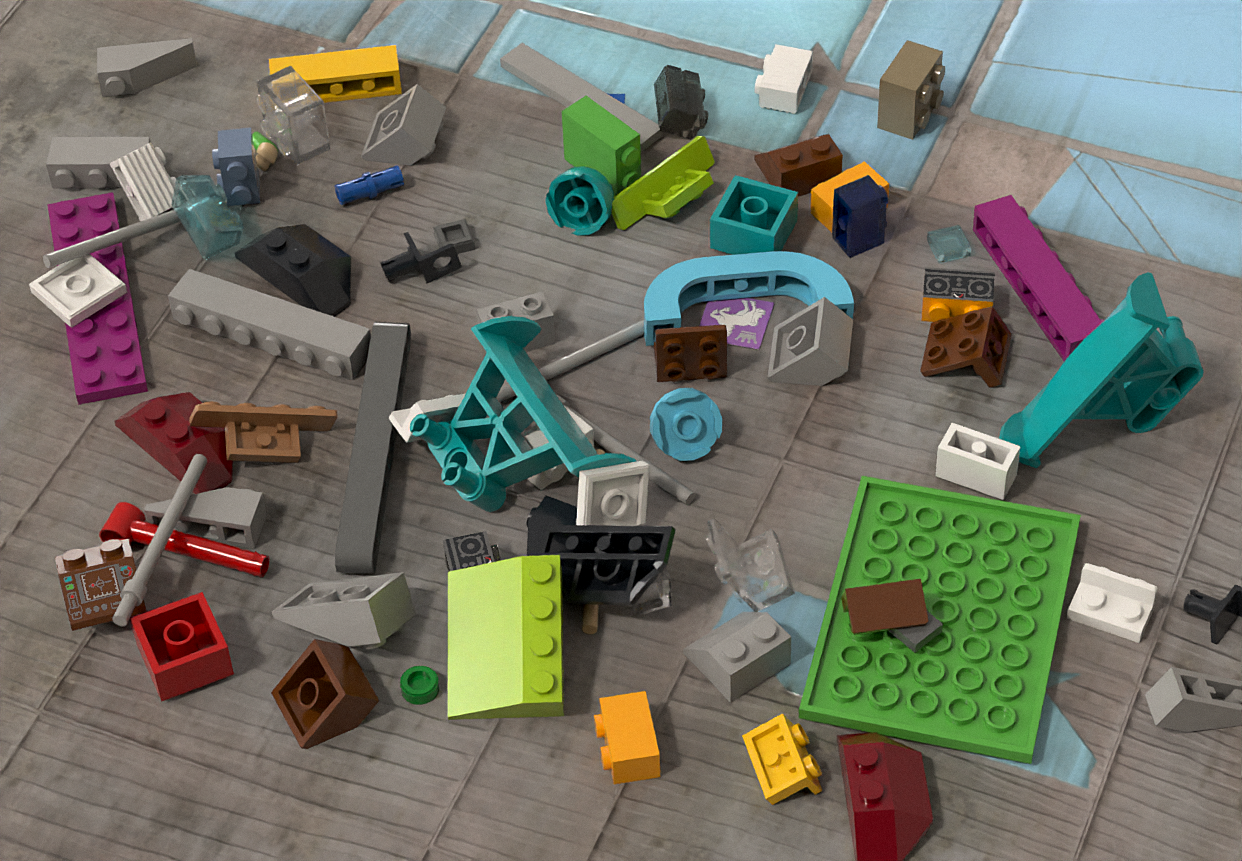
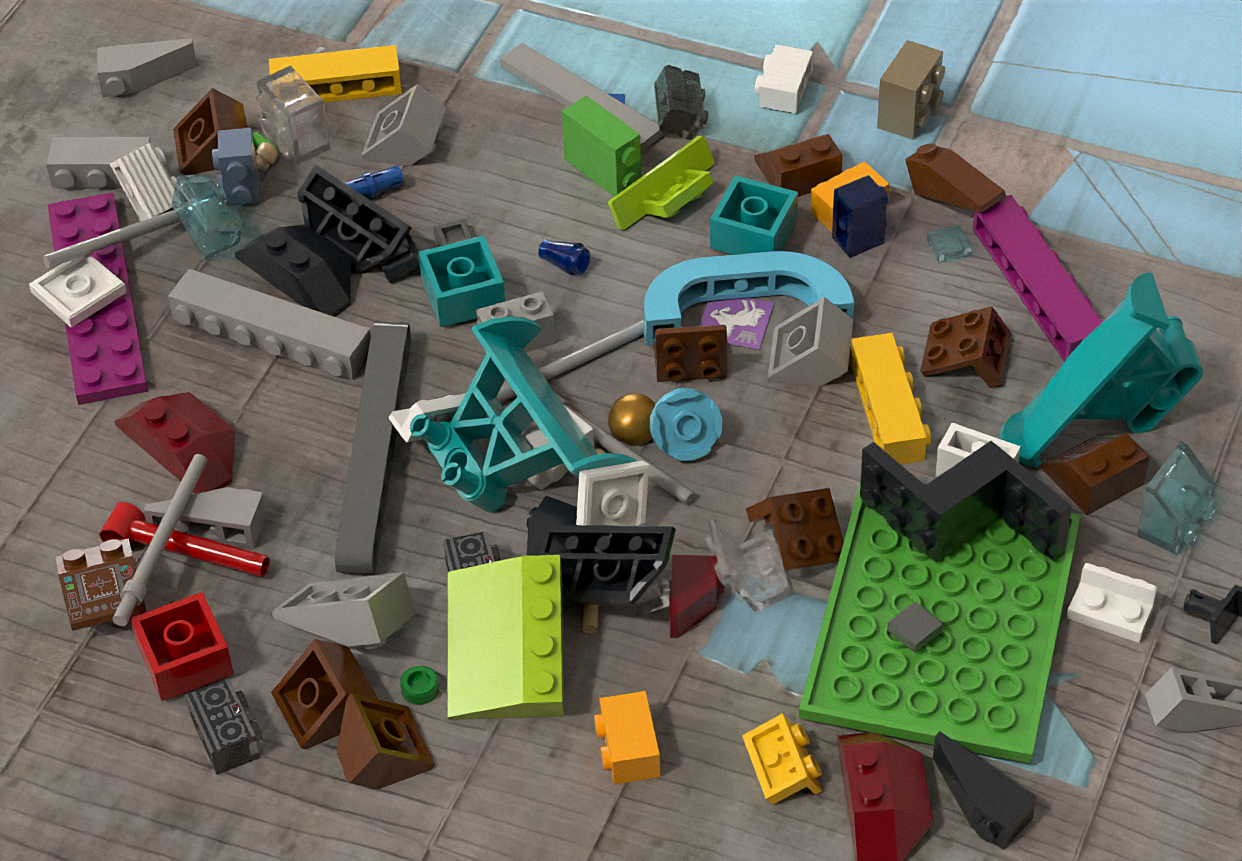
medium nougat bracket [189,401,338,463] -> none
teal cylinder [545,166,614,236] -> none
light grey slope [683,612,791,703] -> none
reddish brown panel [841,579,928,635] -> none
brick [921,267,995,322] -> none
none -> reddish brown slope [173,88,247,175]
none -> brick [185,678,263,775]
none -> black wedge [297,164,412,273]
none -> reddish brown slope [337,693,435,789]
none -> teal brick [418,235,506,327]
none -> clear blue cone [538,239,590,276]
none -> pearl gold hair [607,393,656,445]
none -> dark red slope [670,555,725,638]
none -> reddish brown bracket [746,488,844,571]
none -> yellow brick [850,333,931,465]
none -> black bracket [860,441,1072,563]
none -> reddish brown slope [905,144,1006,212]
none -> black slope [933,731,1036,850]
none -> reddish brown slope [1041,433,1149,515]
none -> clear light blue slope [1137,441,1217,555]

